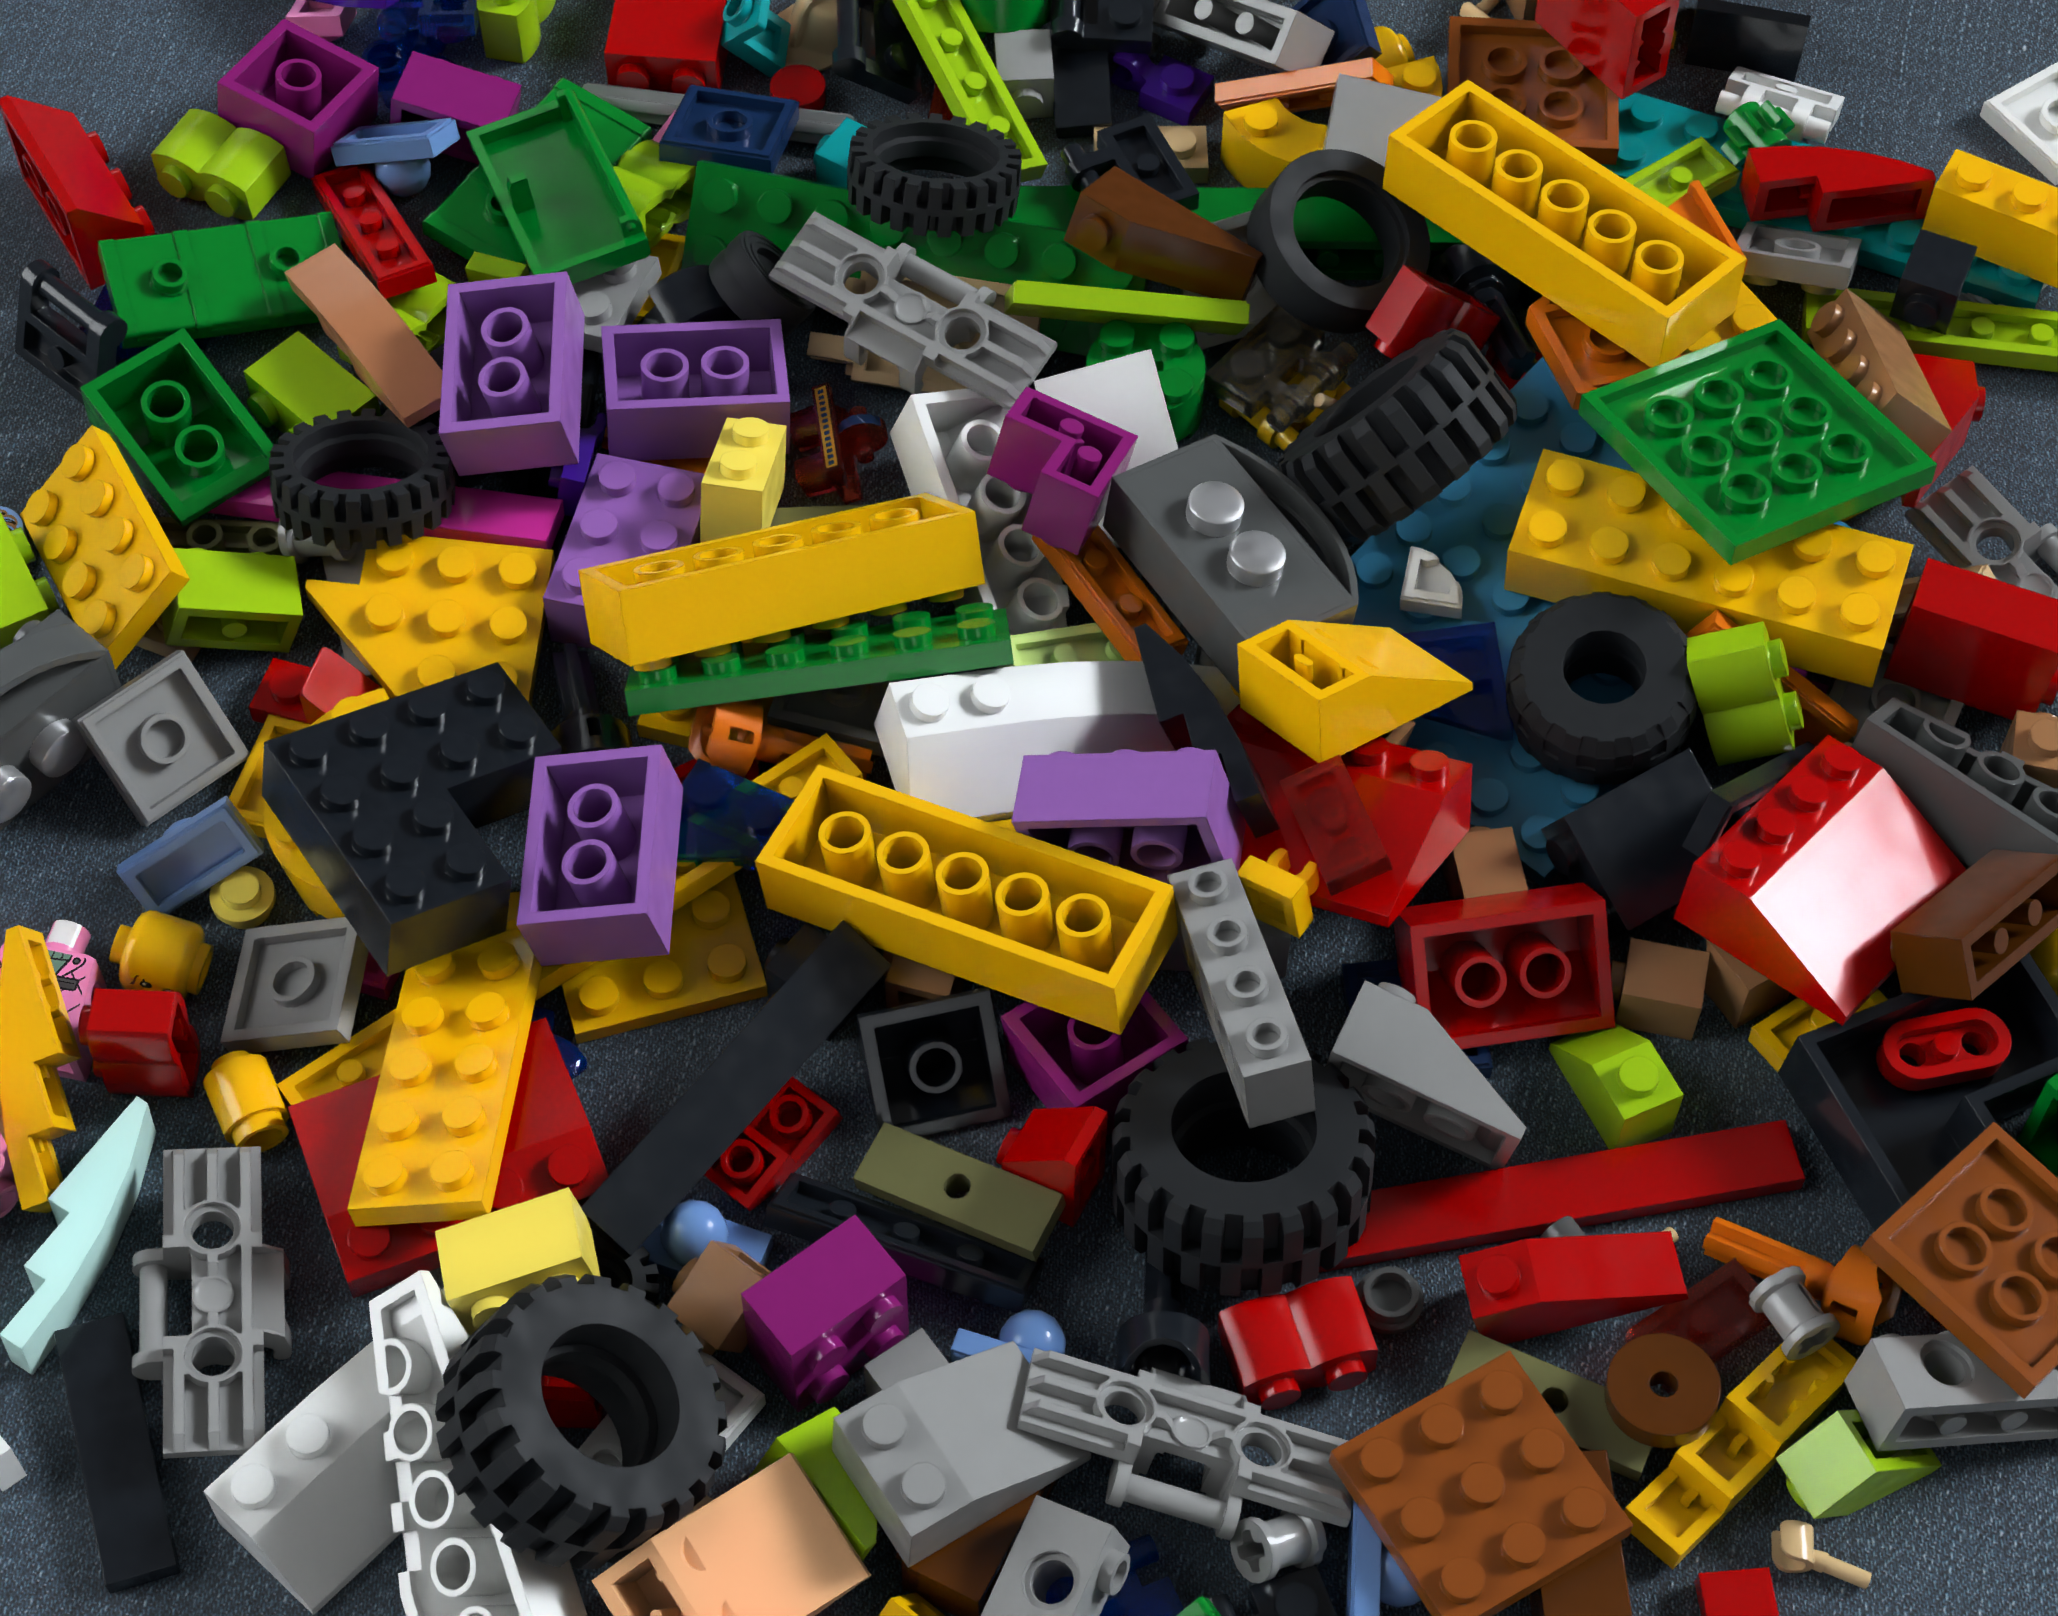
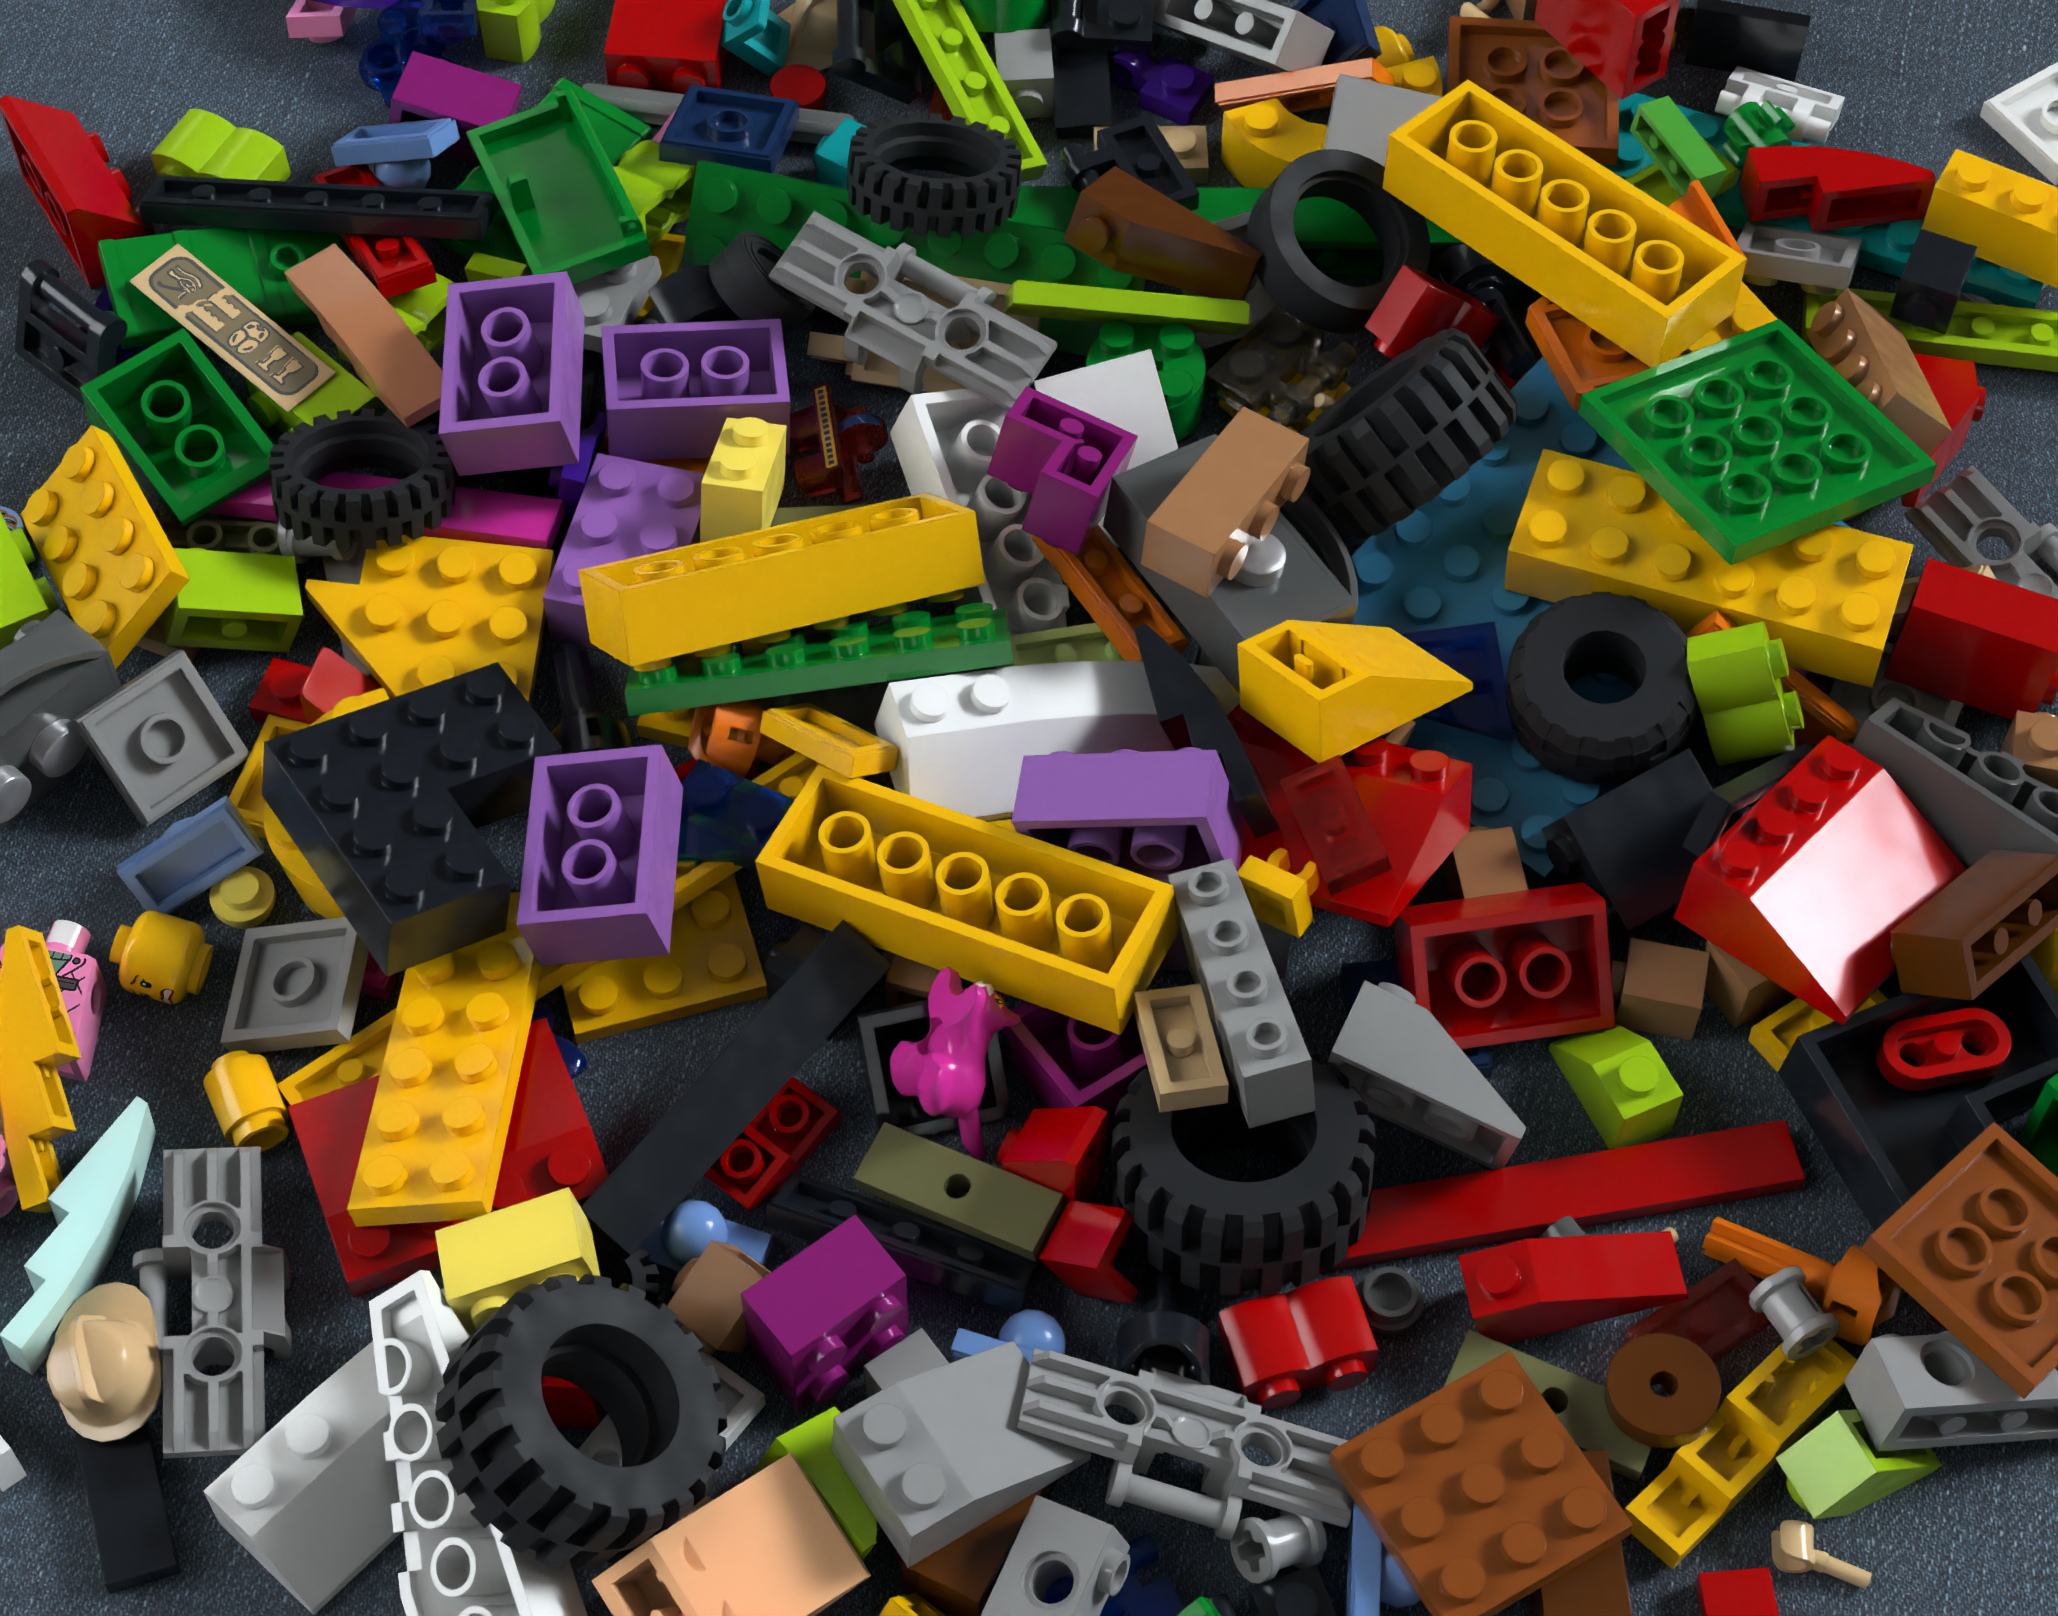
red brick [78,988,201,1098] -> none
magenta brick [217,18,379,180] -> none
white tile [1400,546,1463,619] -> none
none -> tan piece [47,1282,163,1443]
none -> sticker [130,244,336,412]
none -> black tile [139,175,497,240]
none -> yellow tile [759,703,899,778]
none -> dark pink animal [890,967,1020,1160]
none -> red panel [1039,1200,1139,1304]
none -> tan plate [1133,984,1229,1112]
none -> medium nougat brick [1141,406,1311,598]
none -> bright green piece [1630,96,1727,197]

